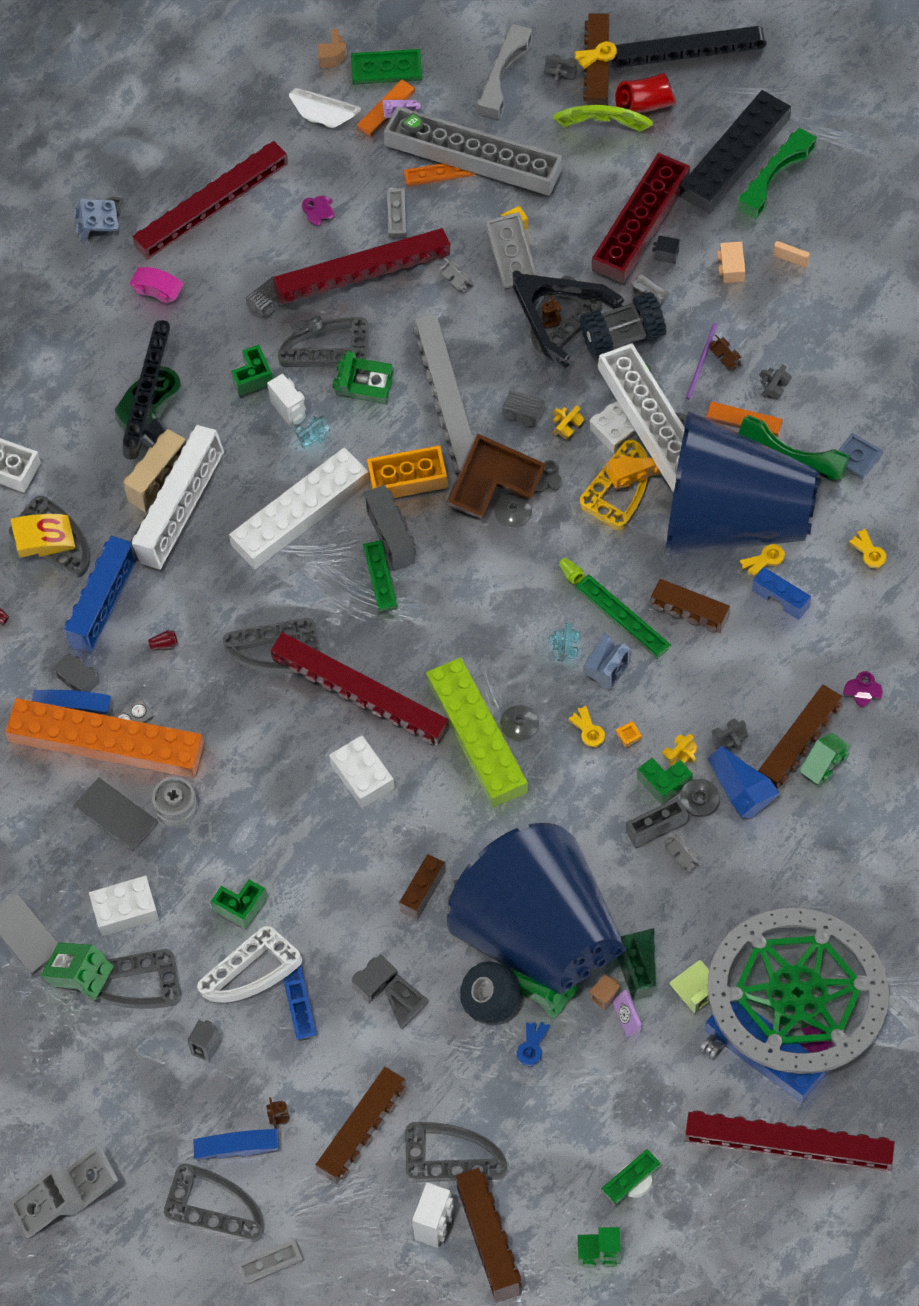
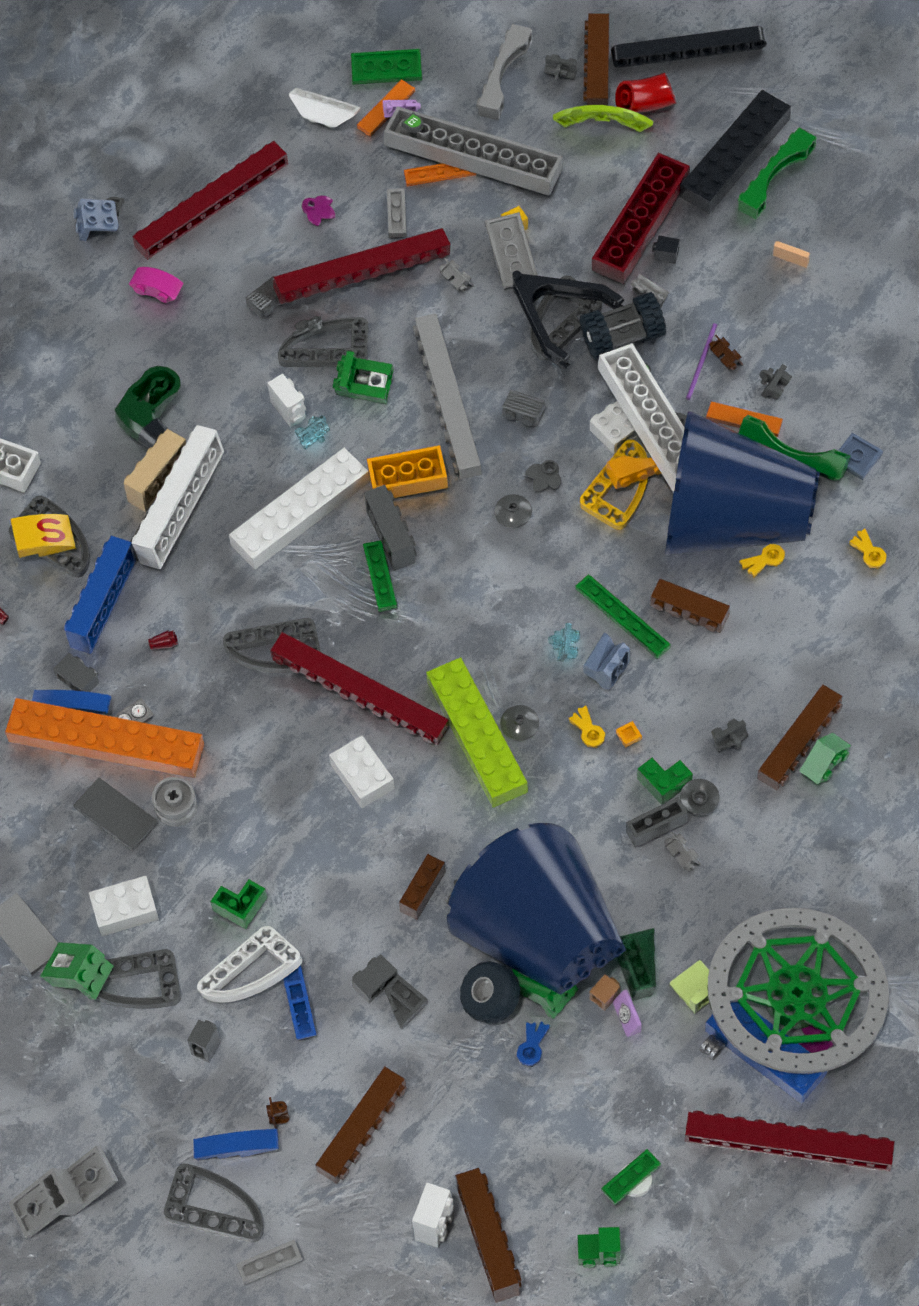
black beam [123,320,170,460] -> none
green brick [231,344,273,397] -> none
medium nougat brick [318,29,347,69] -> none
dark grey beam [405,1122,507,1182] -> none
reddish brown piece [446,434,546,519] -> none
reddish brown hinge [542,295,562,328] -> none
yellow hips [552,405,585,440] -> none
lime cone [559,558,585,585] -> none
yellow piece [575,41,617,69] -> none
yellow hips [662,733,698,767] -> none
blue wedge [707,746,780,819] -> none
light nougat brick [717,241,745,283] -> none
blue arch [752,567,811,620] -> none
magenta plate [843,671,883,707] -> none

